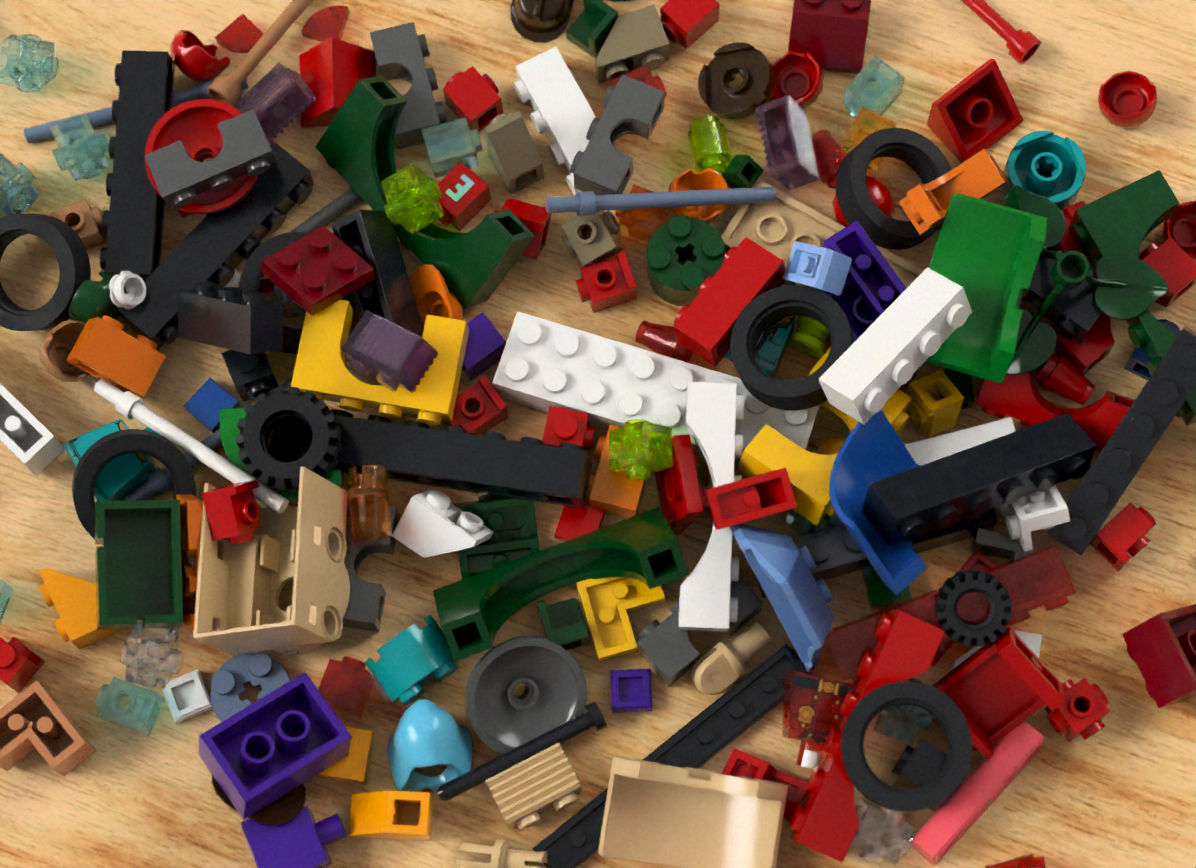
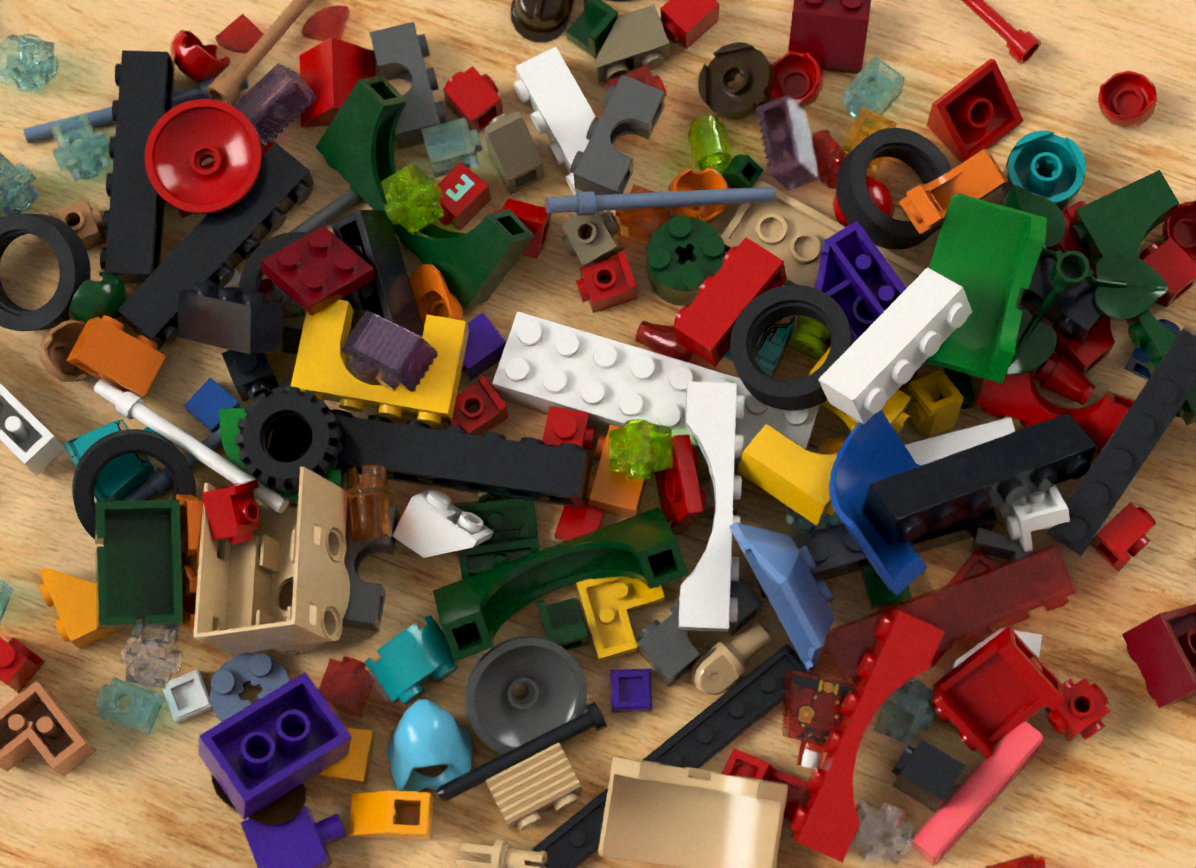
white plate [109,270,146,309] -> none
dark grey arch [144,109,277,207] -> none
red slope [705,467,797,530] -> none
light blue slope [783,241,852,296] -> none
black tyre [841,681,972,812] -> none
black tyre [935,570,1013,647] -> none

